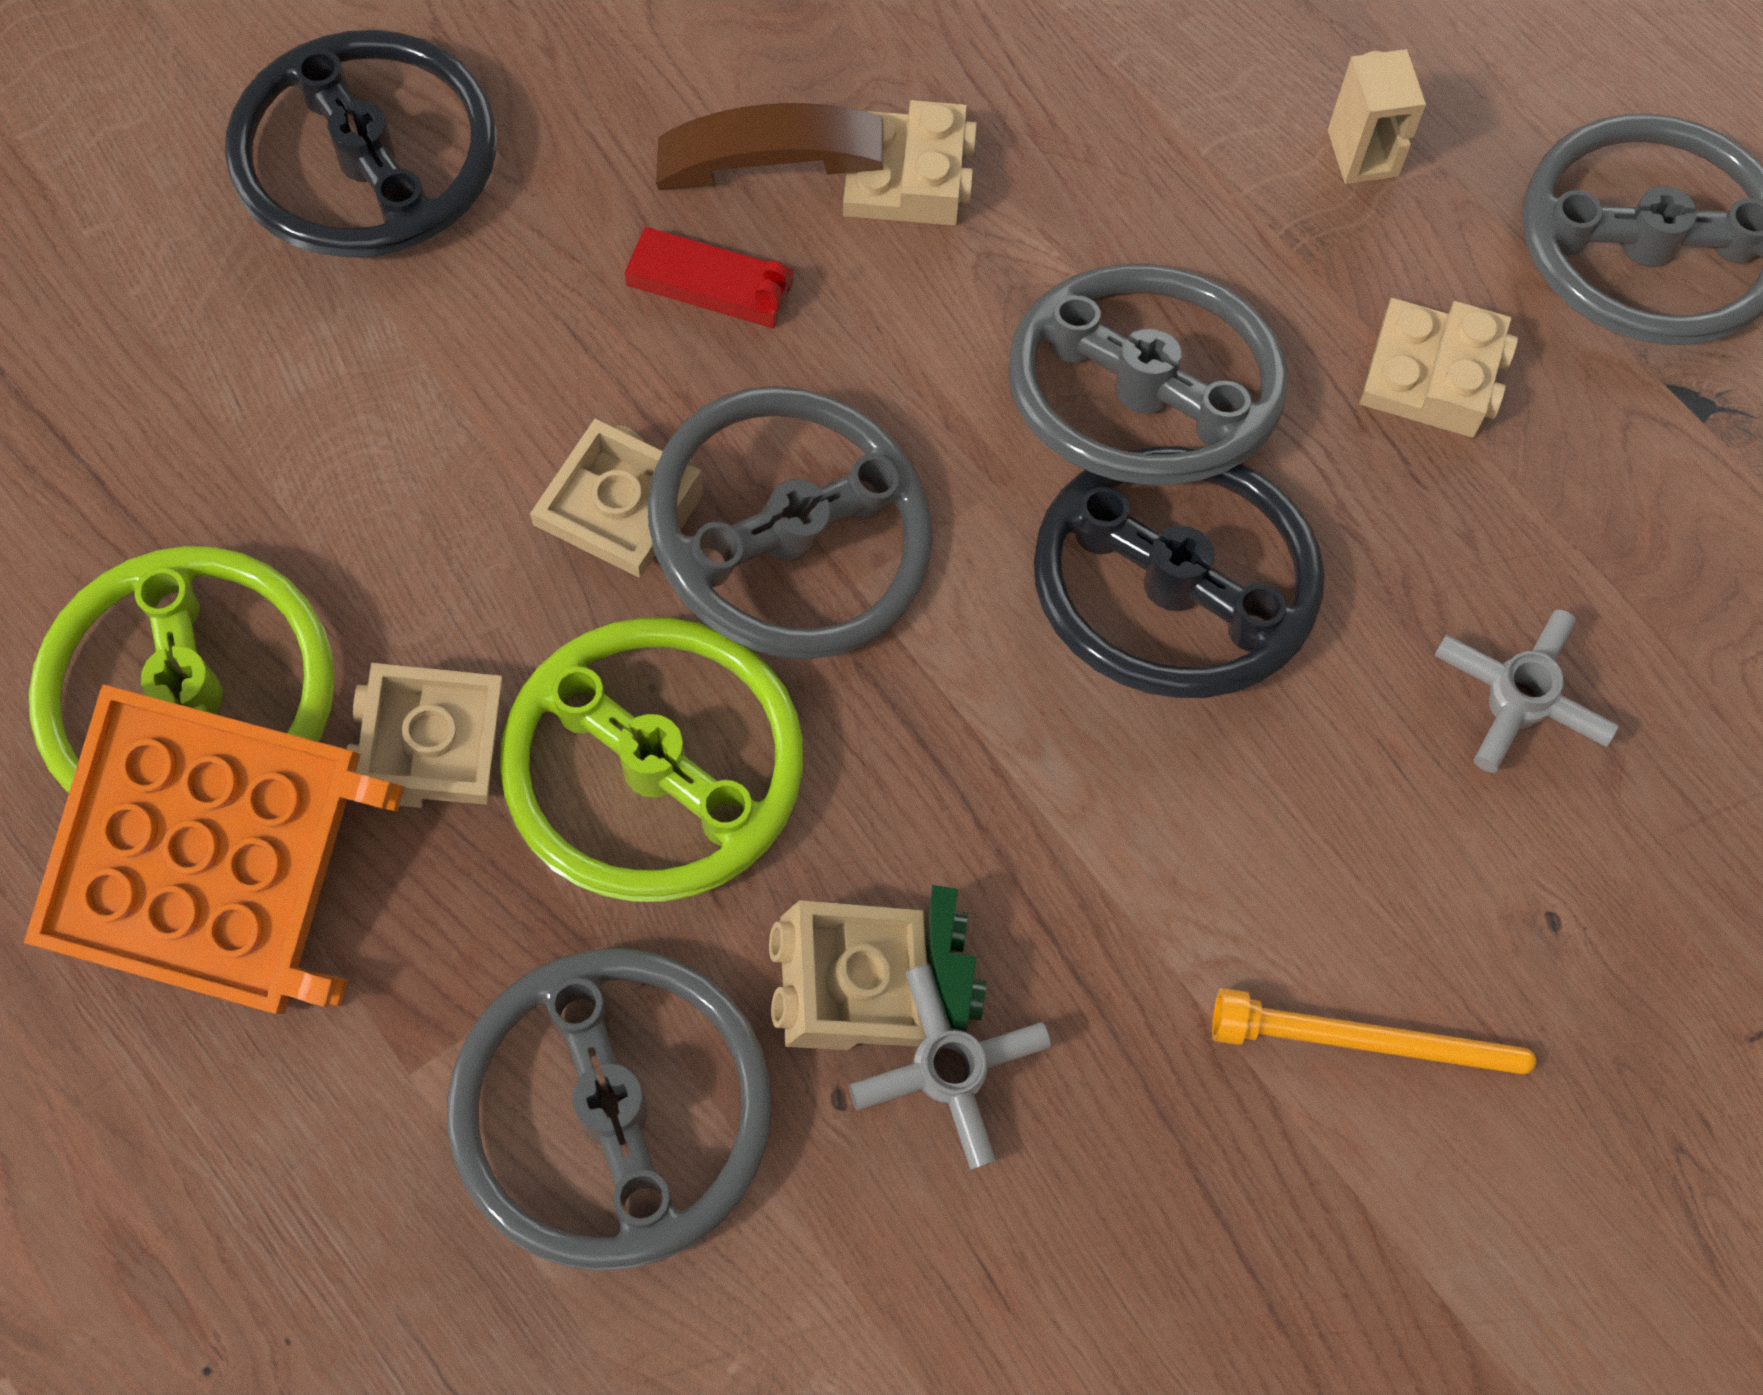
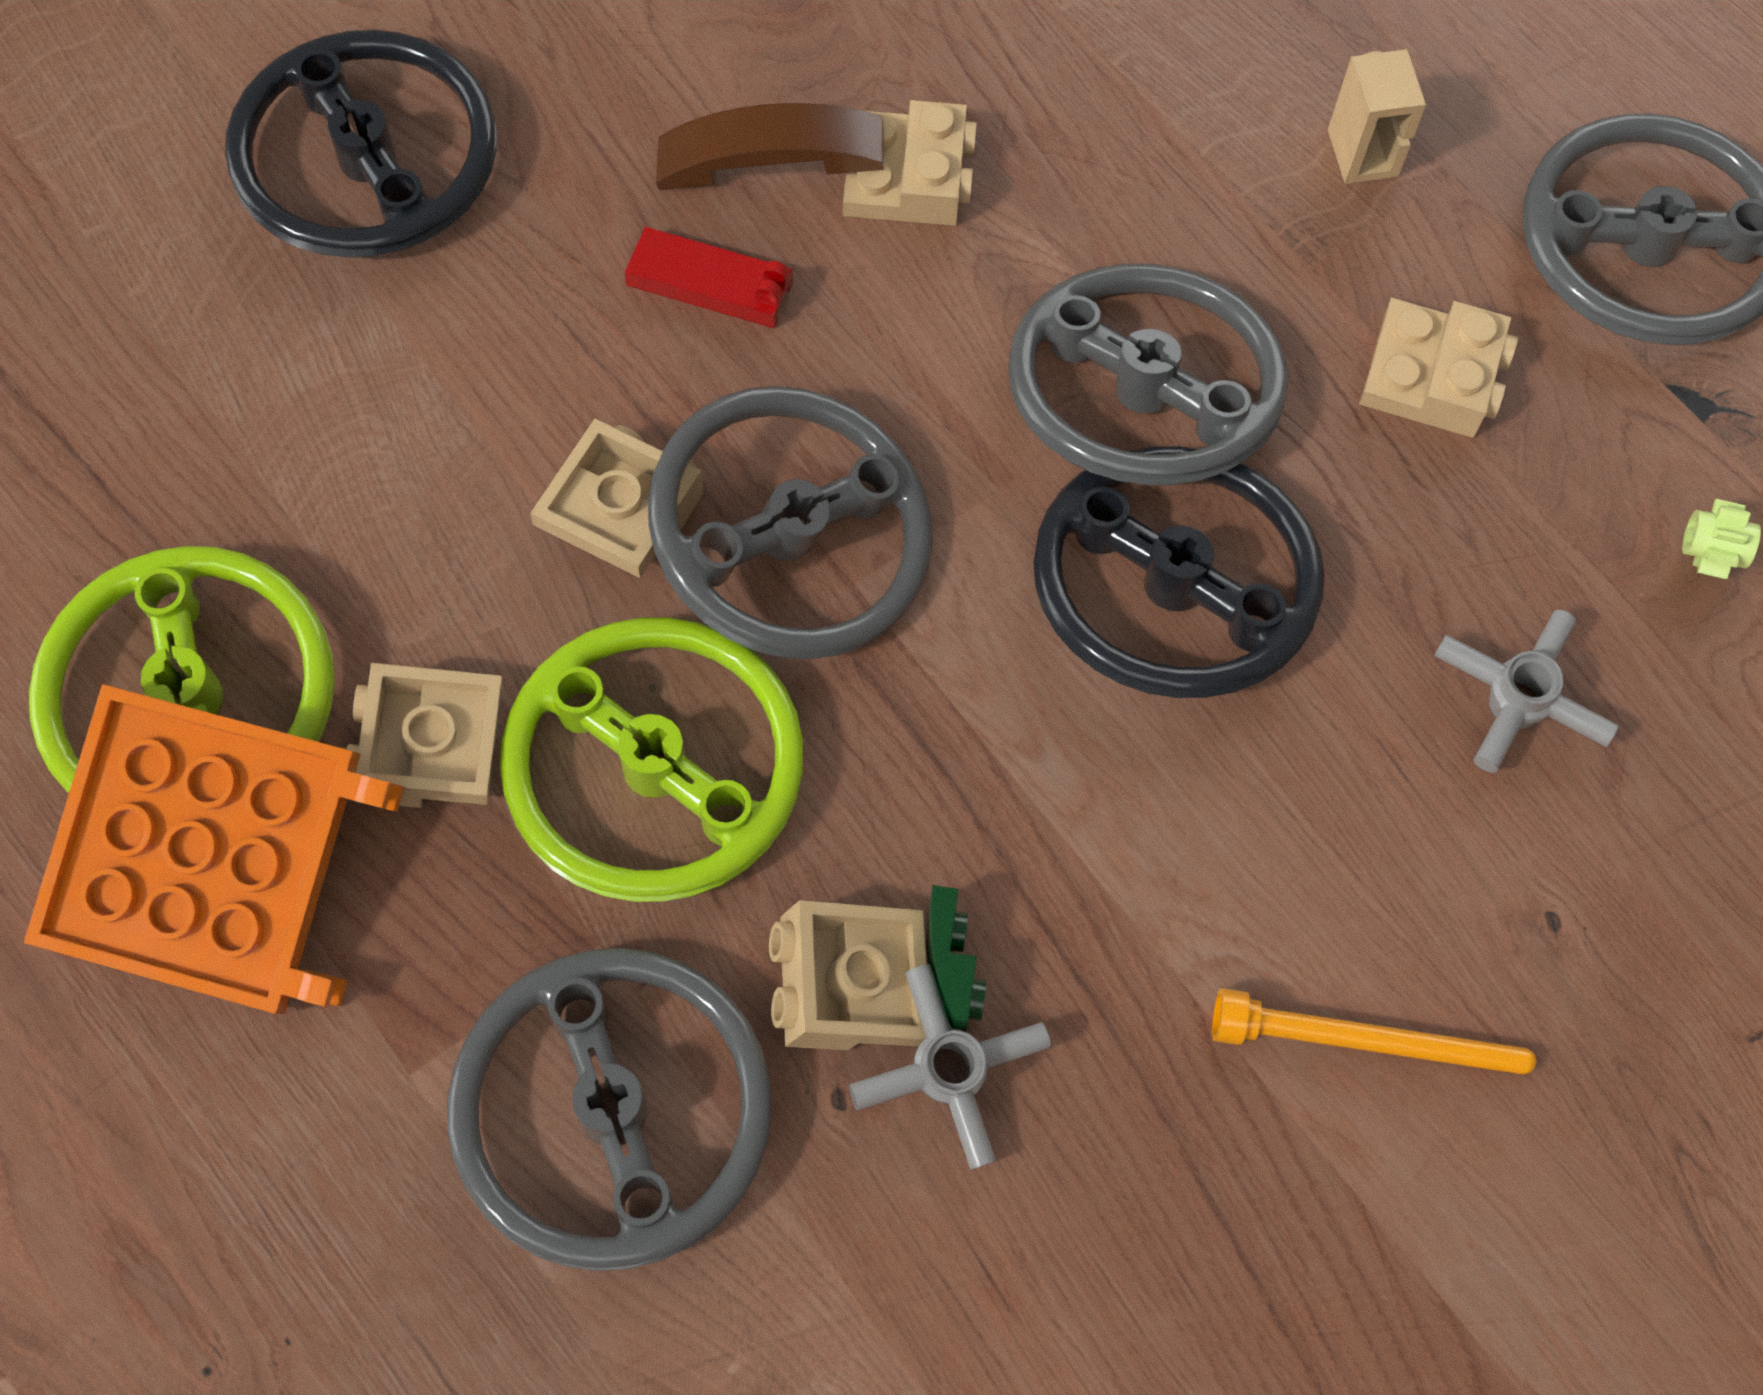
none -> yellowish green gear [1682,499,1761,580]

